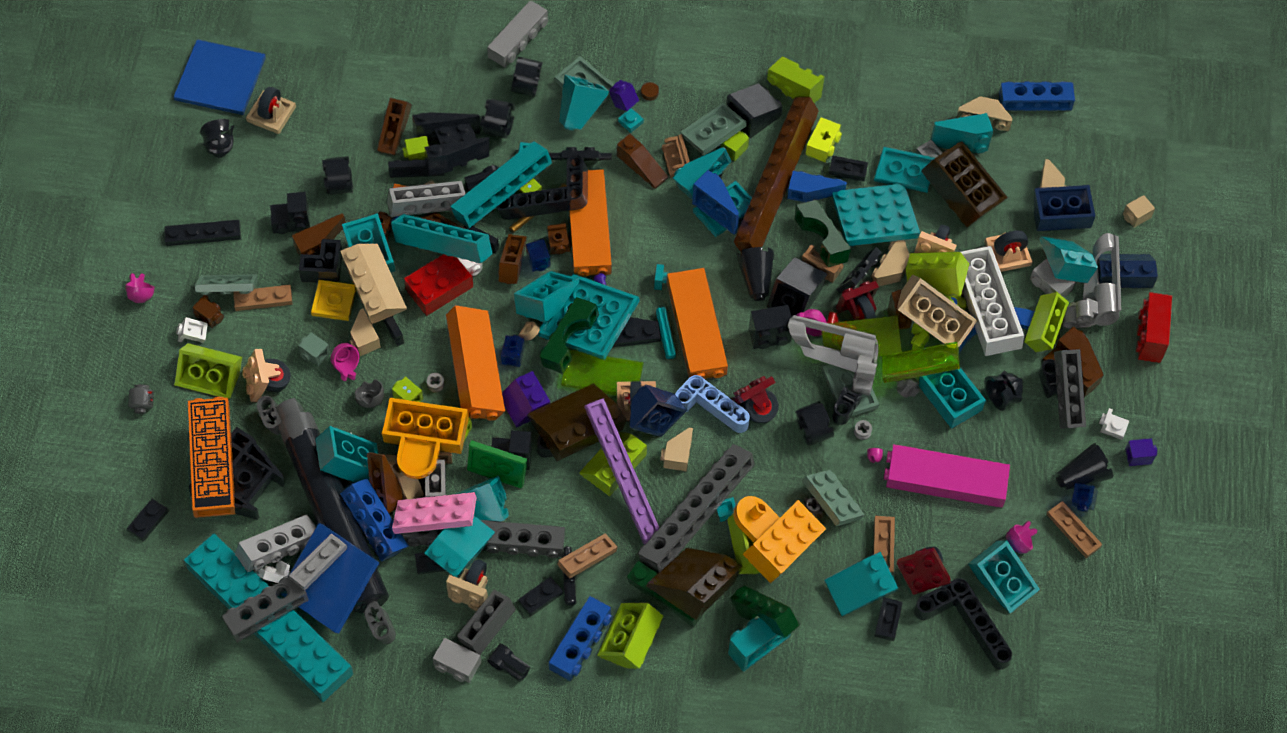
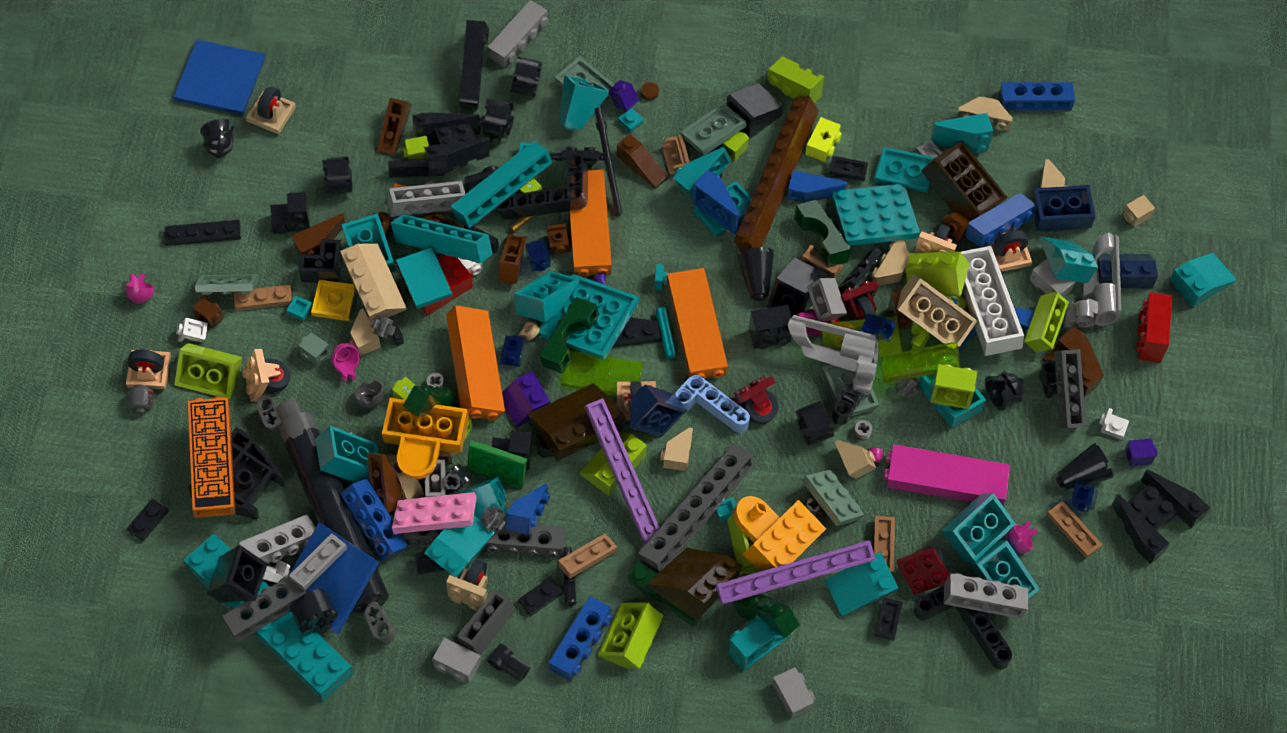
none -> plate [126,349,171,390]
none -> black slope [207,545,268,603]
none -> teal plate [286,295,313,321]
none -> black brick [290,589,338,636]
none -> dark grey gear [370,316,396,339]
none -> teal tile [396,247,452,309]
none -> dark green arch [403,384,457,417]
none -> black piece [444,463,471,490]
none -> black beam [460,20,489,109]
none -> dark grey gear [481,506,506,531]
none -> blue slope [506,484,550,534]
none -> black bar [595,107,622,216]
none -> medium lavender tile [715,540,876,604]
none -> light grey brick [772,667,816,719]
none -> light grey brick [807,278,847,321]
none -> tan slope [834,440,876,479]
none -> clear blue brick [861,314,896,342]
none -> lime brick [930,364,977,410]
none -> teal brick [941,493,1016,562]
none -> reddish brown brick [942,211,971,243]
none -> light grey brick [944,573,1028,619]
none -> blue brick [965,193,1036,248]
none -> black wedge [1112,469,1210,564]
none -> teal slope [1169,253,1237,308]

